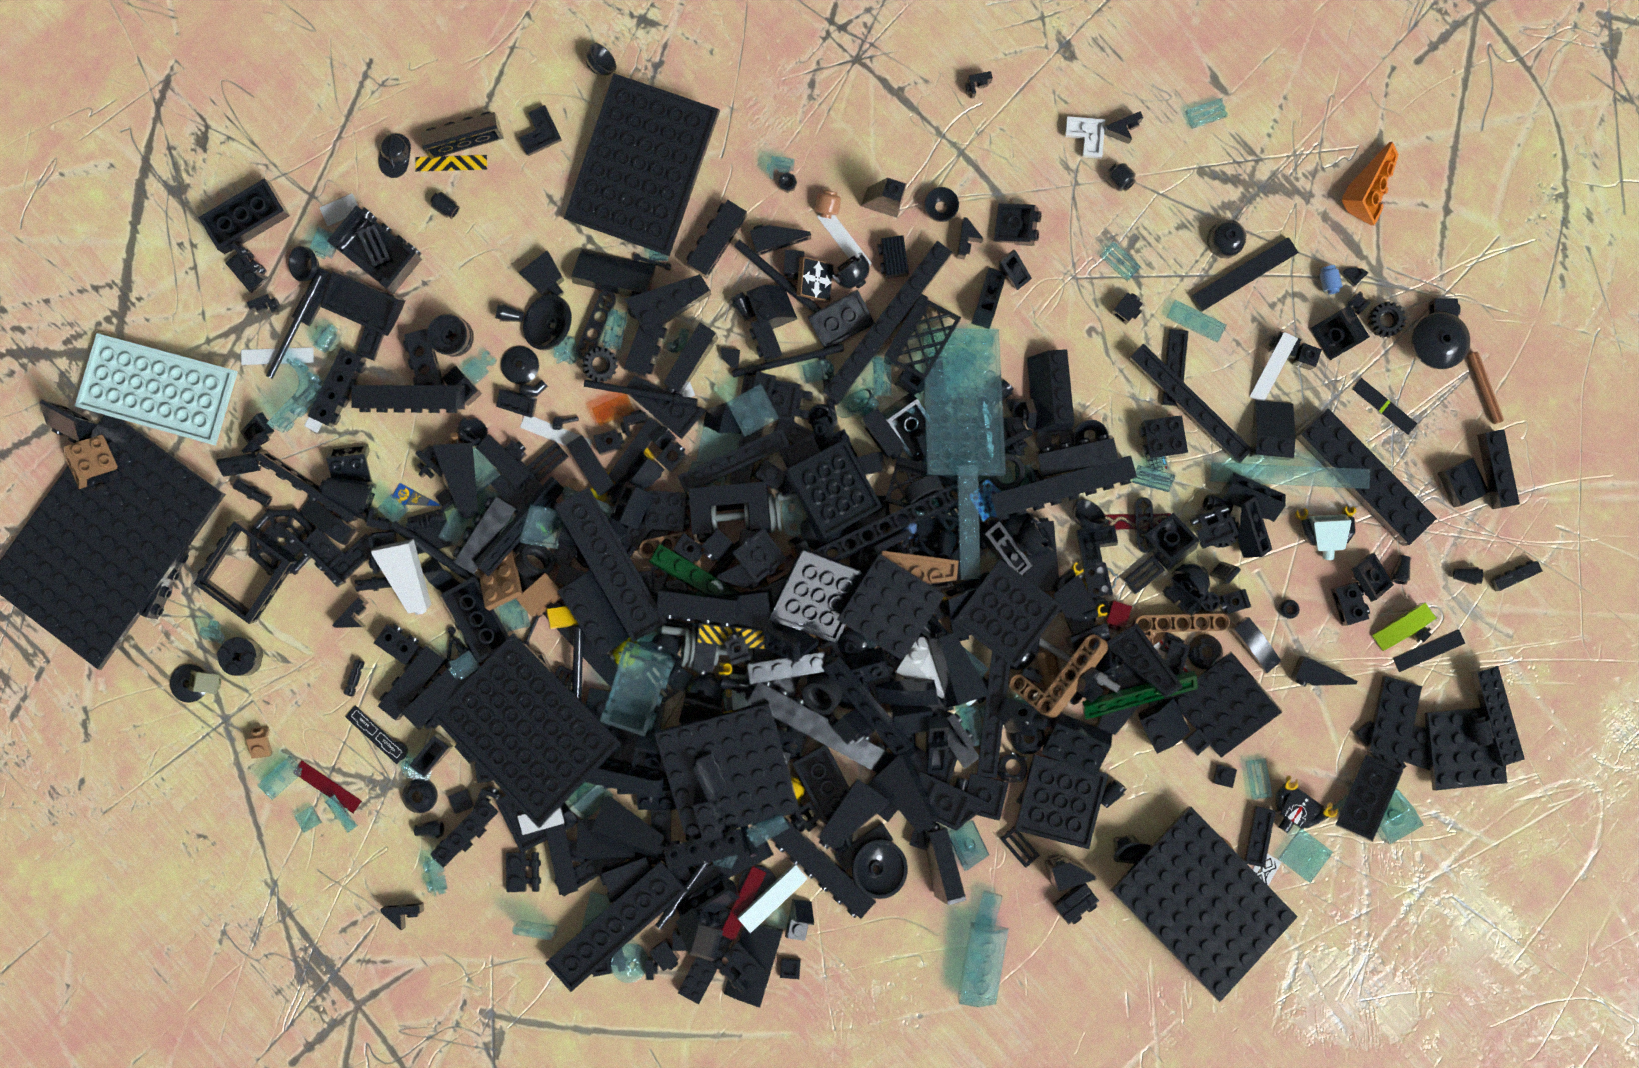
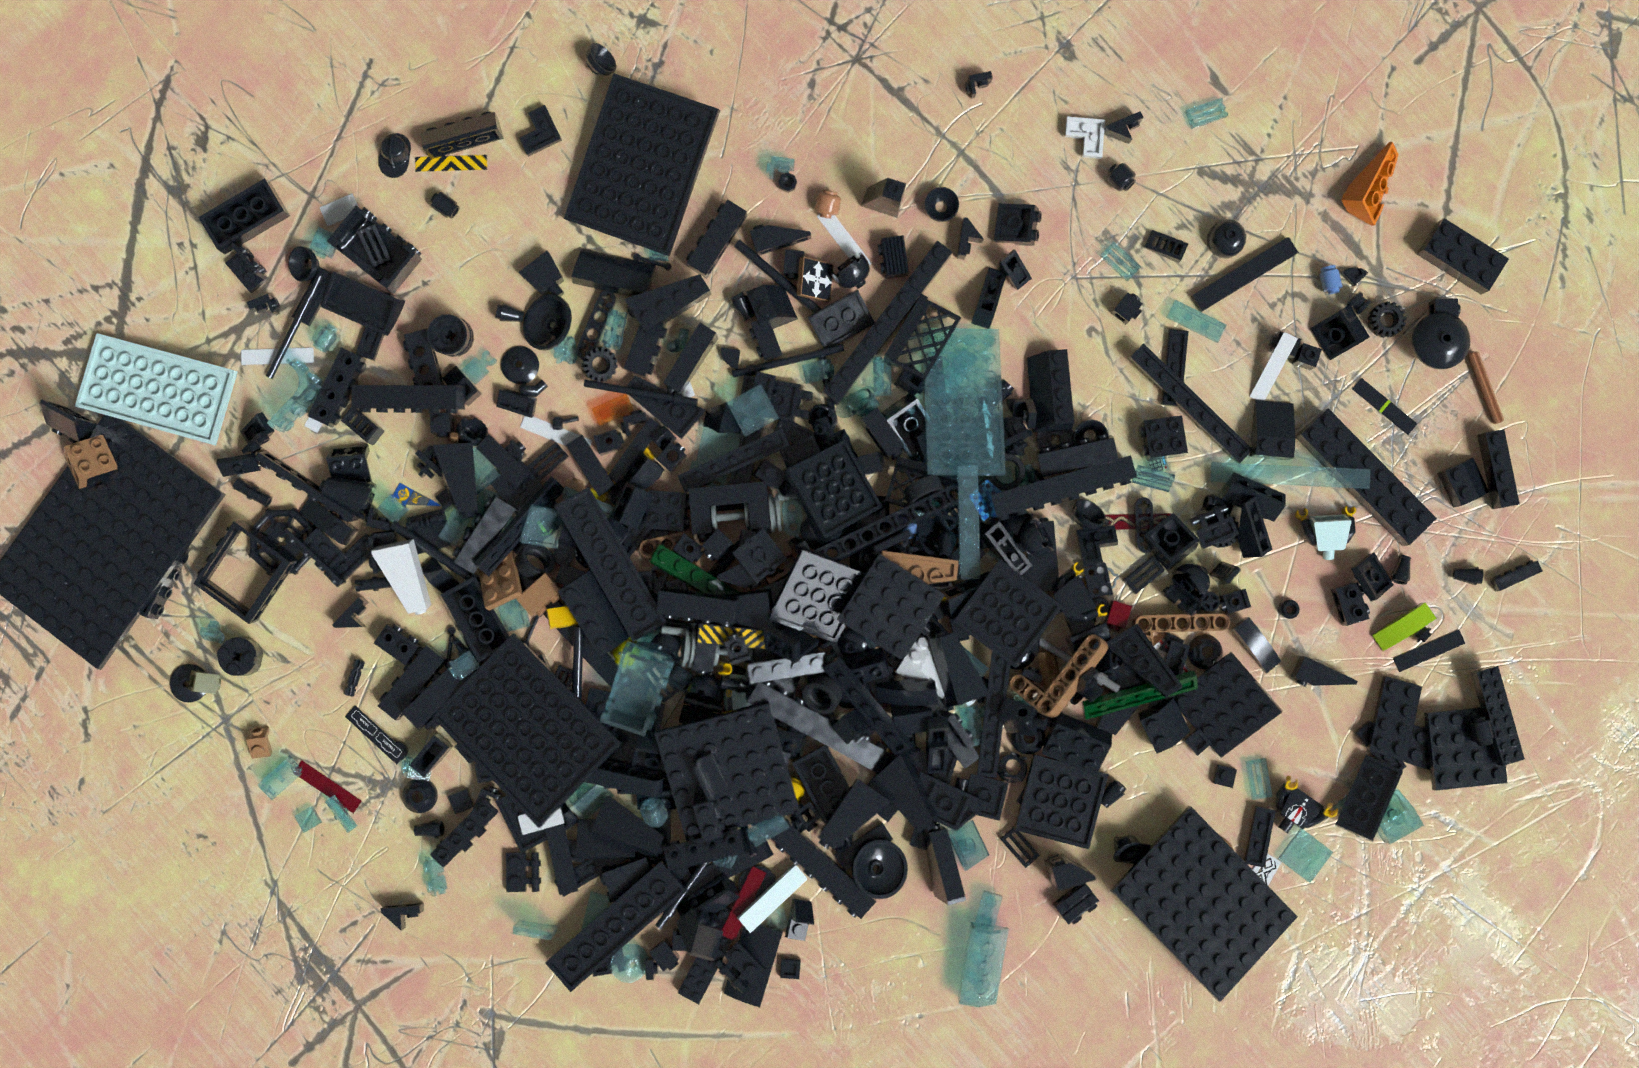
none -> black slope [341,408,384,445]
none -> black brick [430,413,454,438]
none -> clear light blue head [640,798,668,827]
none -> black slope [1144,230,1188,263]
none -> black brick [1417,218,1509,295]

